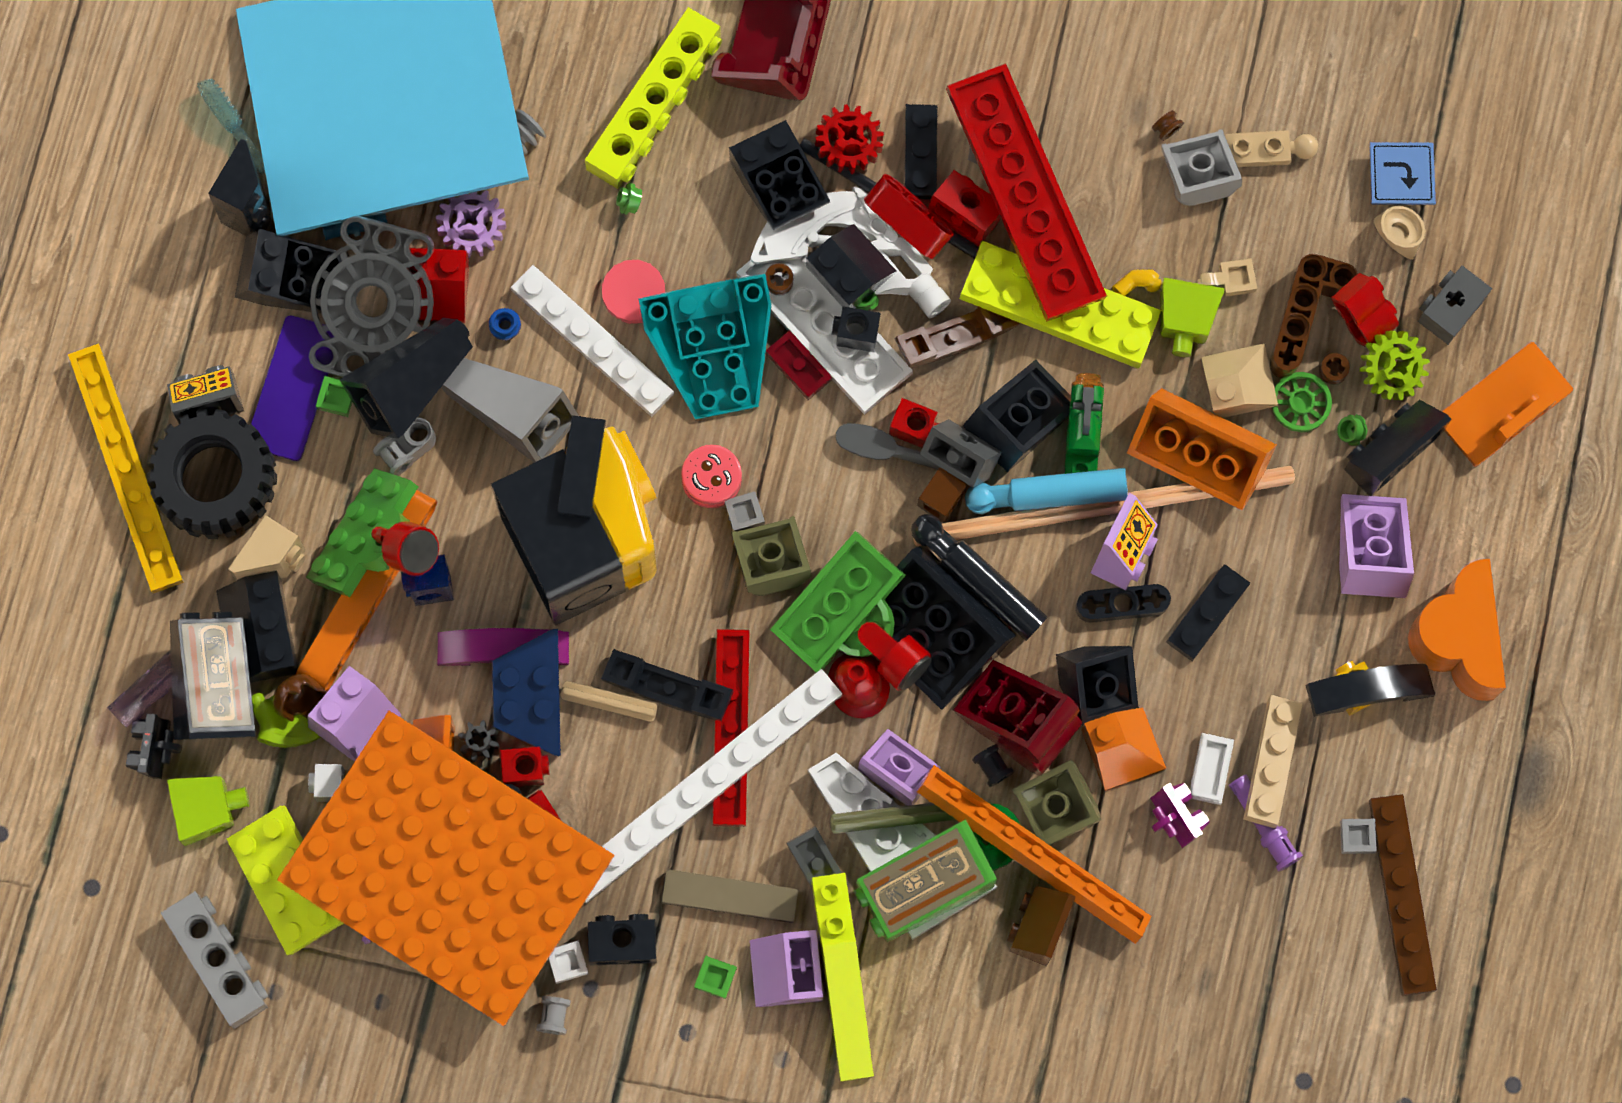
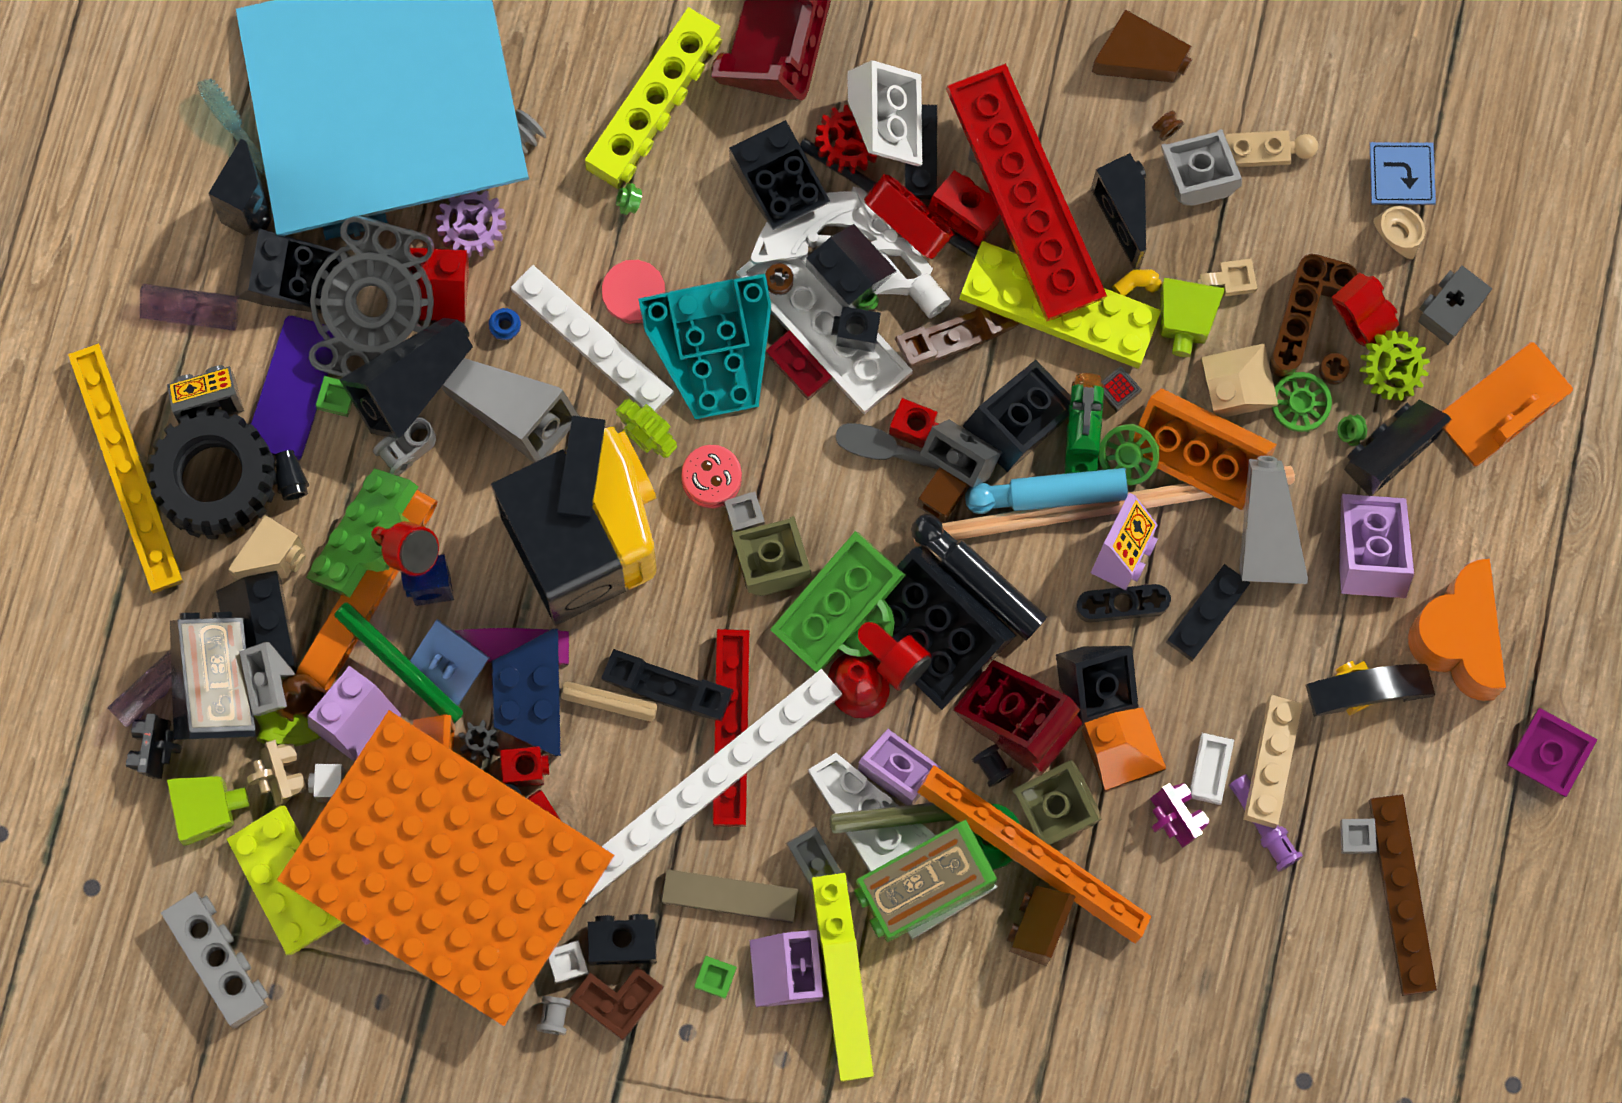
none -> plate [140,284,239,331]
none -> light grey slope [239,642,295,716]
none -> tan hips [247,740,306,807]
none -> black cone [275,450,309,501]
none -> green axle [334,602,464,724]
none -> medium blue piece [410,619,490,706]
none -> copper plate [570,966,664,1041]
none -> lime gear [615,399,678,458]
none -> white slope [848,60,922,166]
none -> black slope [1091,153,1146,269]
none -> reddish brown slope [1092,9,1192,83]
none -> tile [1097,366,1142,412]
none -> bright green wheel [1099,424,1159,485]
none -> light grey slope [1239,456,1308,584]
none -> magenta plate [1507,708,1598,797]

